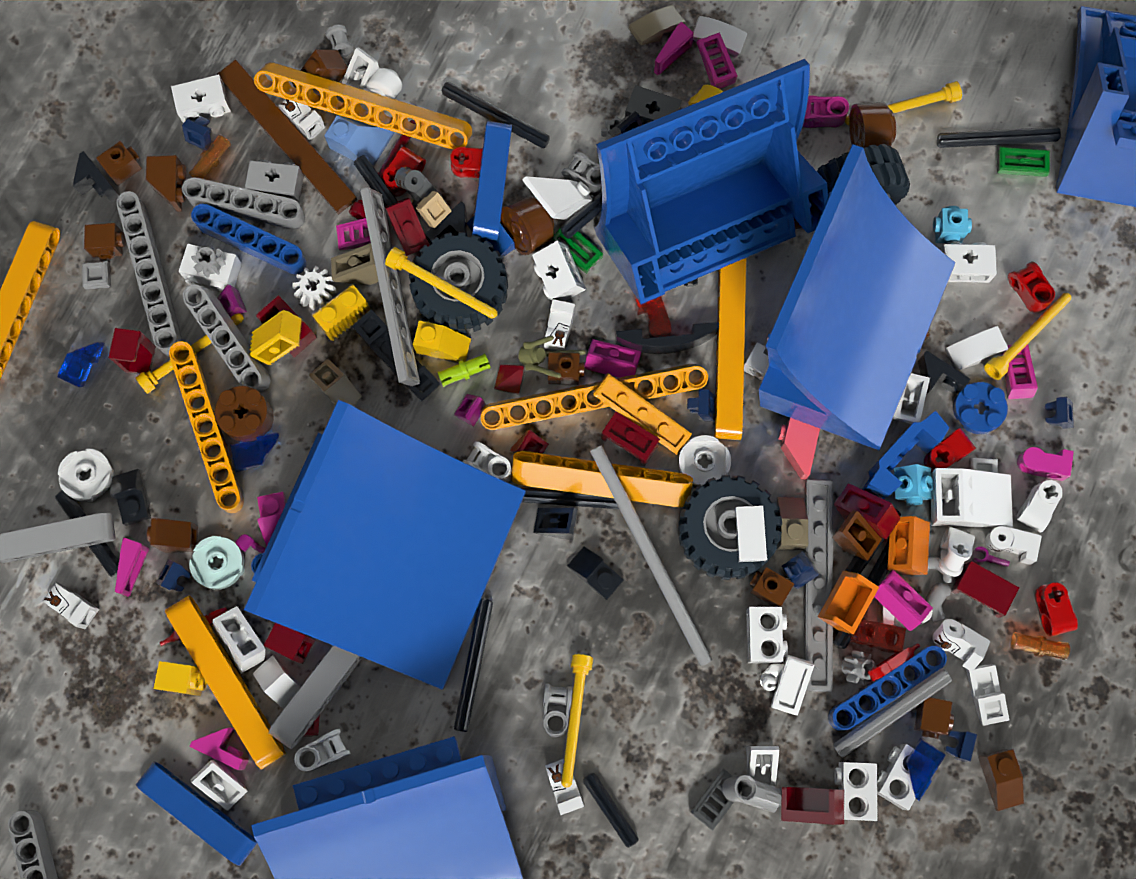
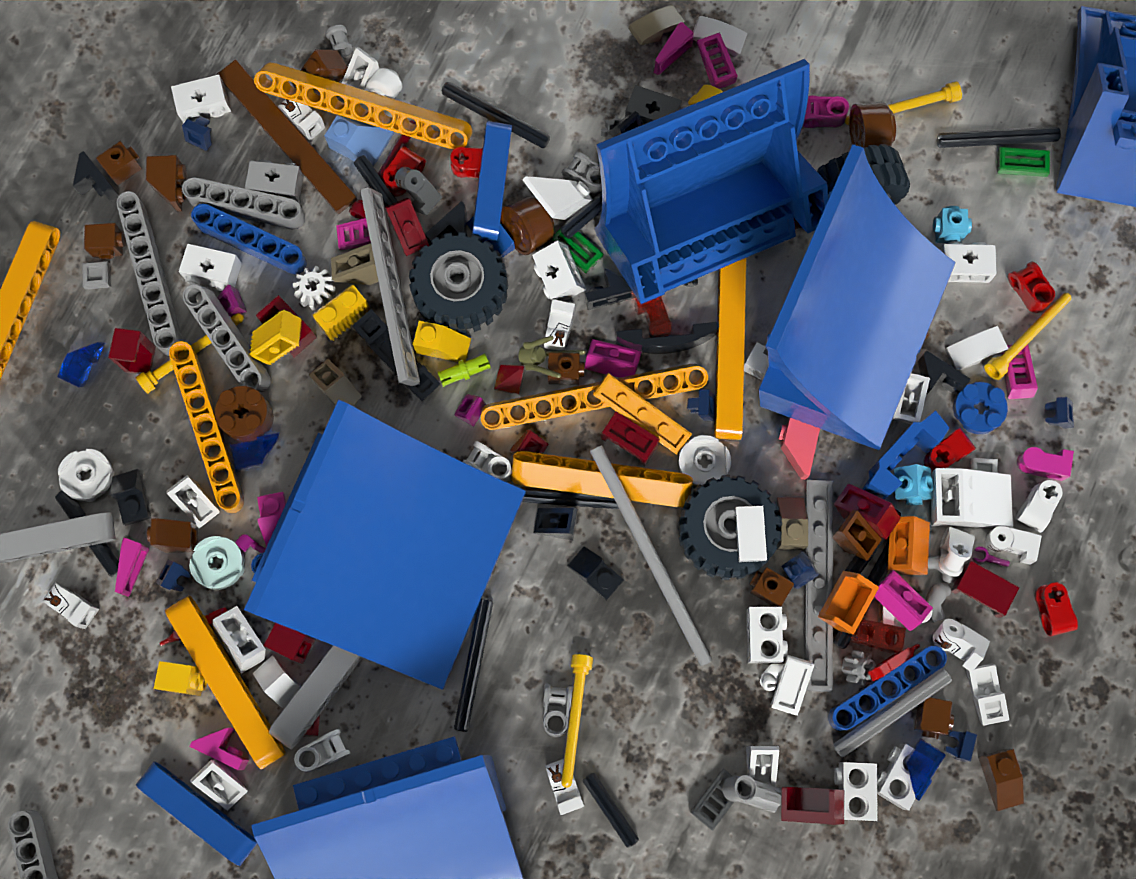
clear orange pin [189,135,231,179] -> none
light grey gear [191,243,226,278] -> none
yellow piece [385,247,498,319] -> none
tan tile [416,191,451,228] -> none
clear orange pin [1011,632,1070,660] -> none
none -> white slope [166,475,220,528]
none -> black slope [585,269,636,310]

